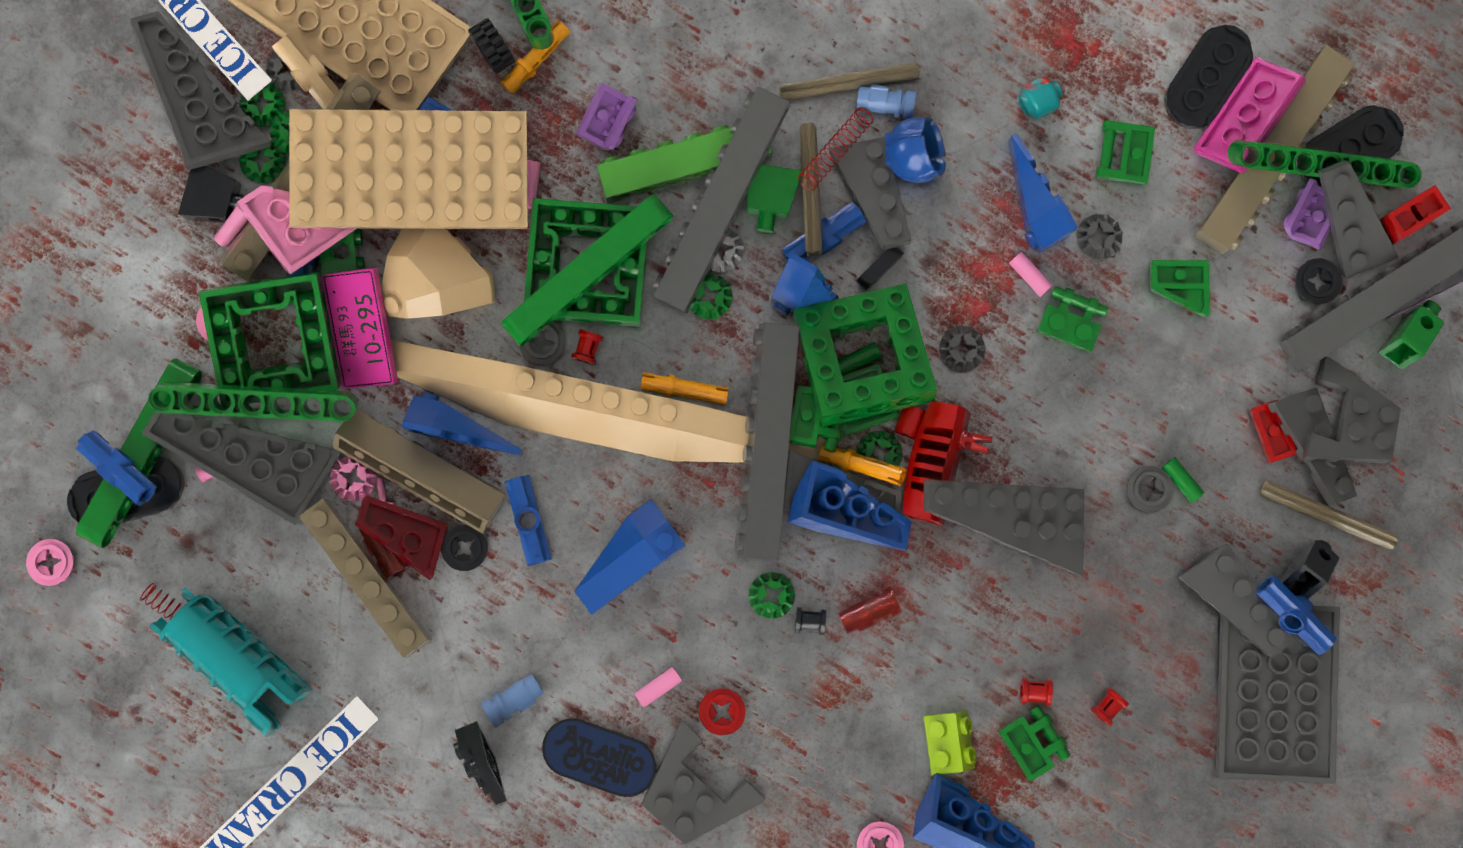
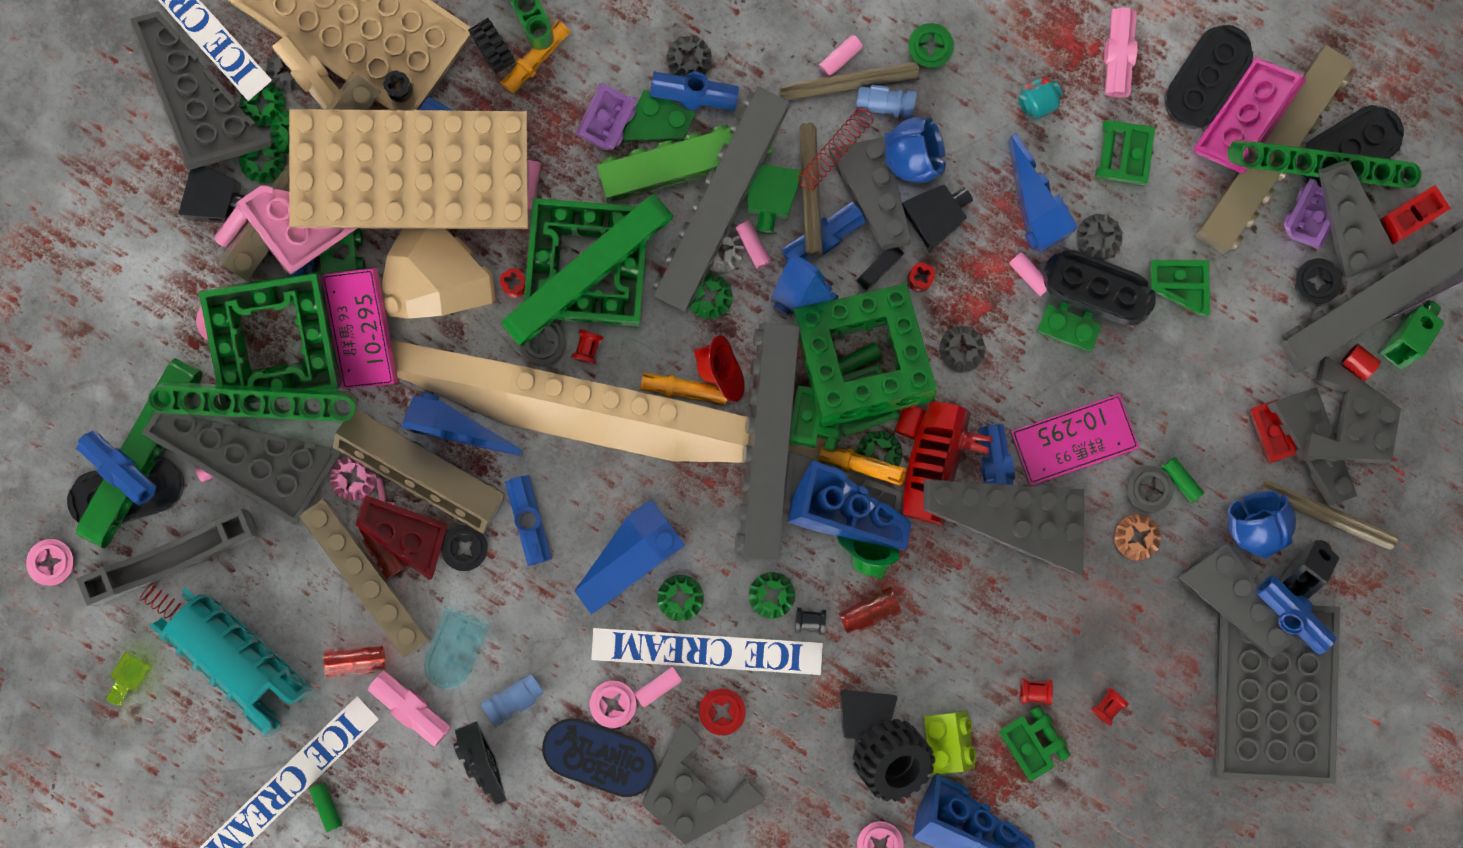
none -> dark grey arch [76,509,259,606]
none -> clear neon green plate [105,652,153,706]
none -> green axle [309,782,343,833]
none -> clear red axle [323,646,386,679]
none -> bright pink piece [367,670,451,747]
none -> black bush [383,70,413,103]
none -> clear light blue window [424,608,490,689]
none -> red bush [500,268,526,298]
none -> bright pink gear [590,681,637,728]
none -> white sticker [591,628,823,675]
none -> green wing [622,90,696,143]
none -> blue piece [650,71,739,111]
none -> green gear [657,575,704,621]
none -> dark grey gear [666,35,712,76]
none -> red piece [694,335,745,402]
none -> bright pink axle [735,220,771,269]
none -> bright pink axle [818,35,863,77]
none -> green piece [837,536,900,580]
none -> black torso [839,689,897,752]
none -> black tyre [853,719,935,801]
none -> black torso [902,185,973,253]
none -> red bush [907,262,935,293]
none -> green gear [908,23,954,69]
none -> blue piece [978,424,1015,485]
none -> dark pink tile [1010,394,1139,486]
none -> black tile [1043,250,1156,325]
none -> bright pink piece [1104,7,1137,98]
none -> nougat gear [1114,514,1162,560]
none -> blue piece [1227,491,1296,559]
none -> red beam [1341,343,1381,381]

